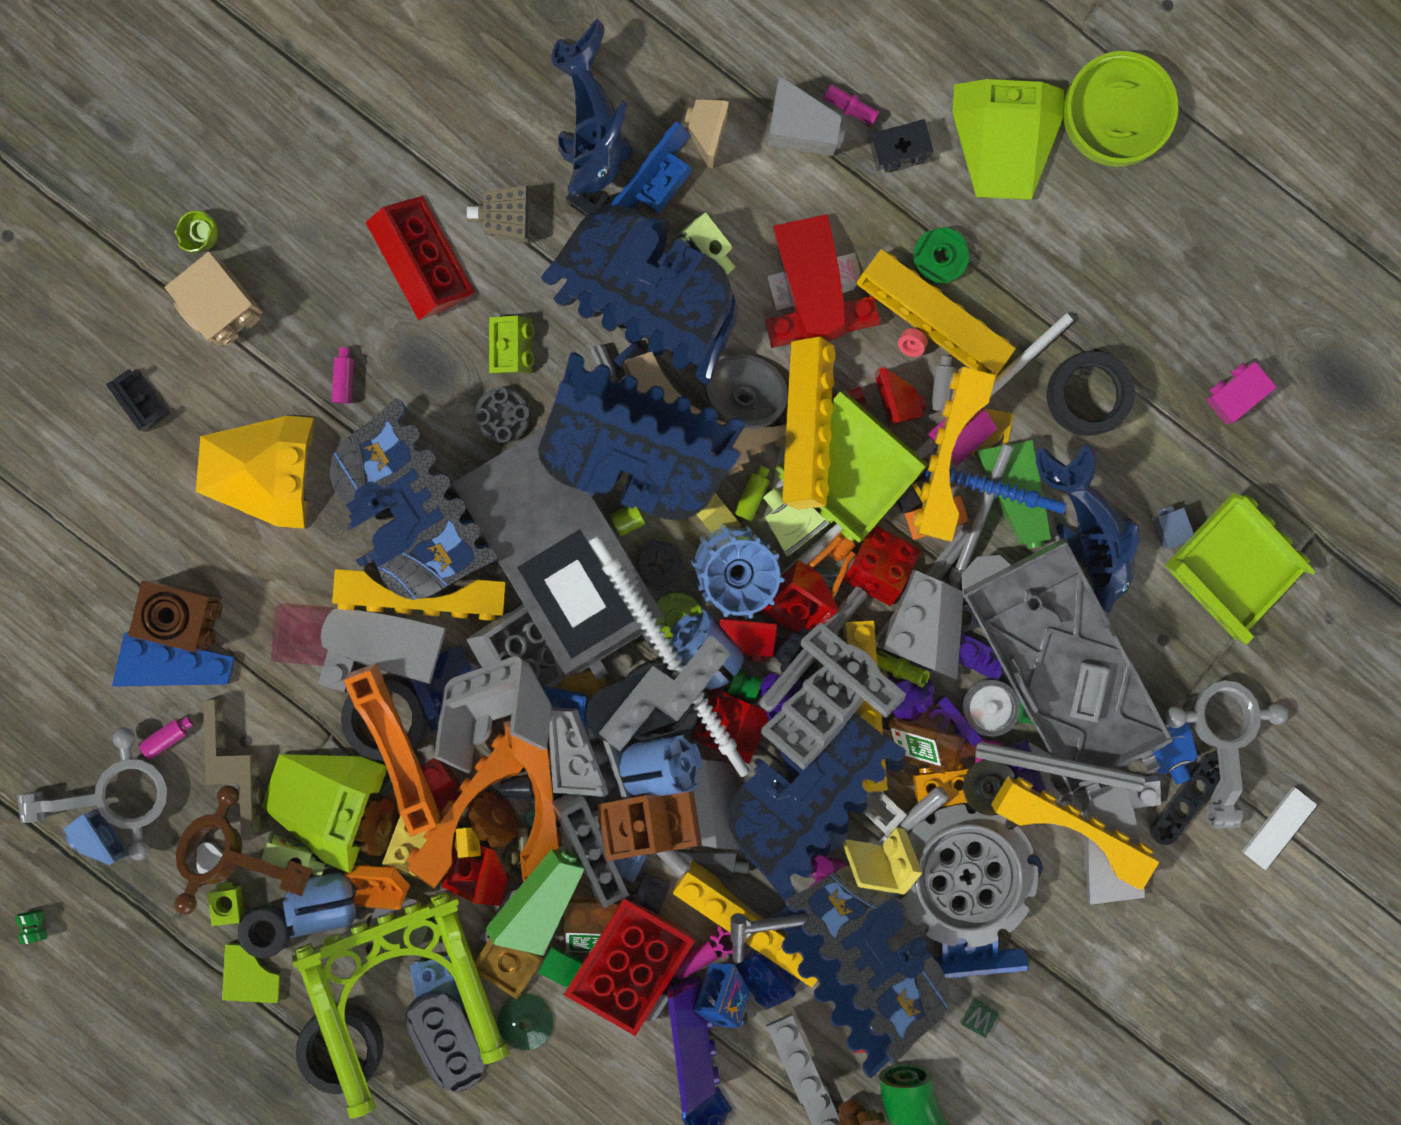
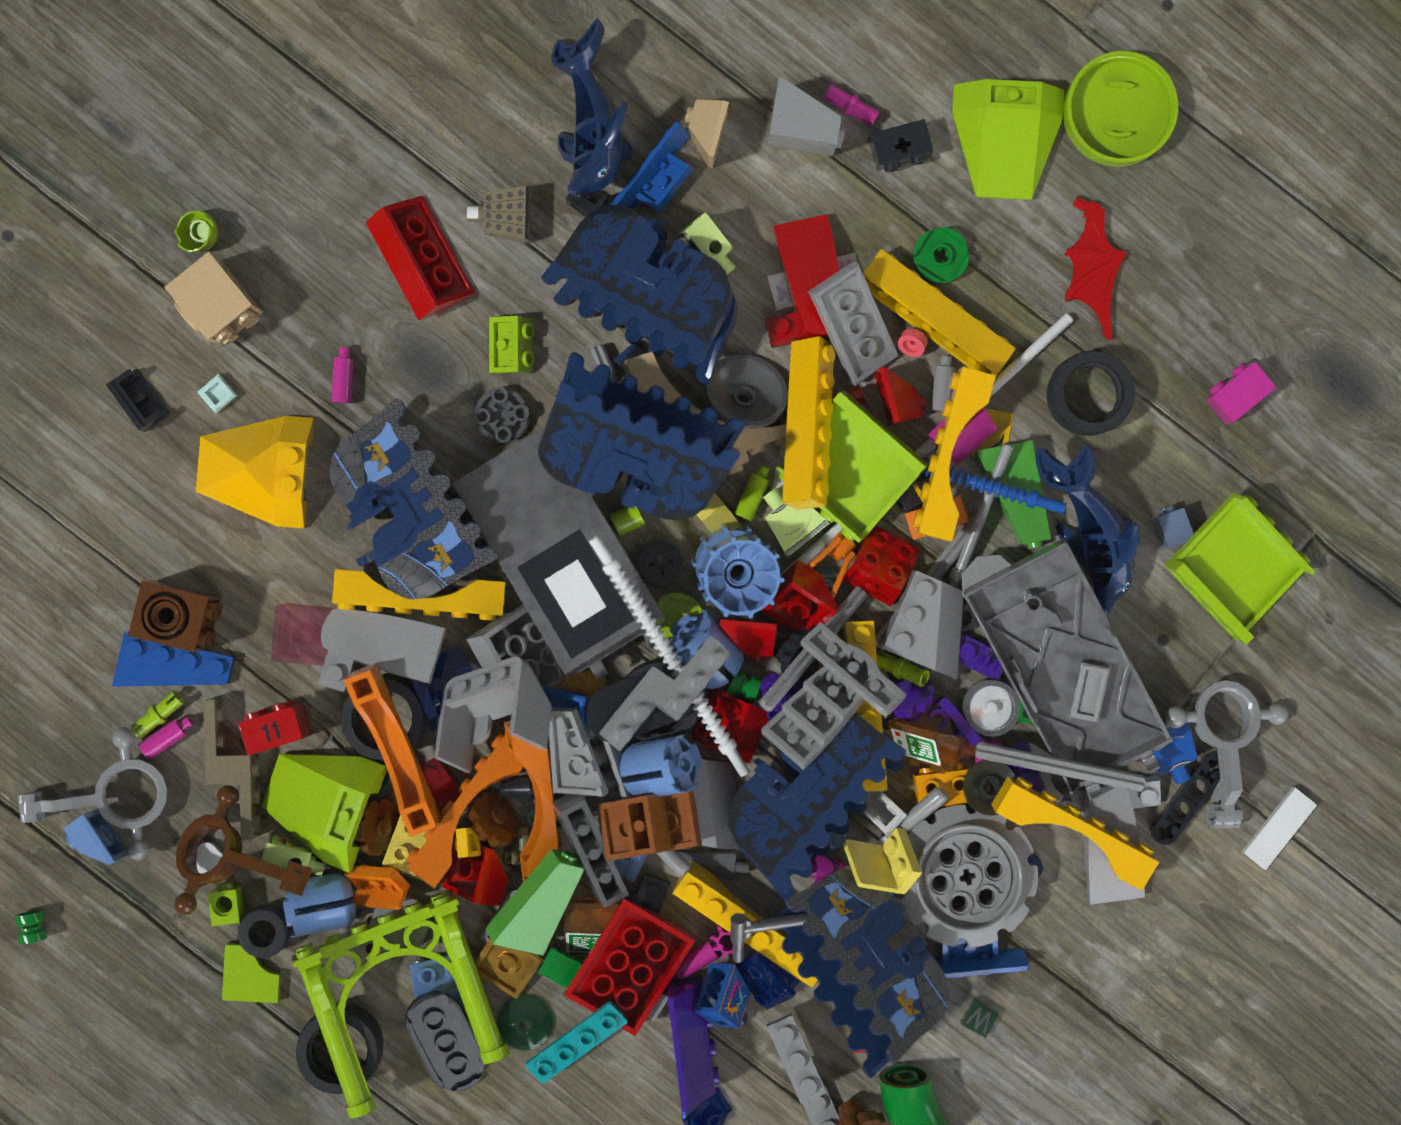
none -> lime pin [131,690,185,739]
none -> light aqua tile [198,374,238,414]
none -> red brick [238,700,313,755]
none -> teal bracket [526,1001,627,1084]
none -> light grey tile [808,261,899,386]
none -> red animal [1064,196,1126,341]

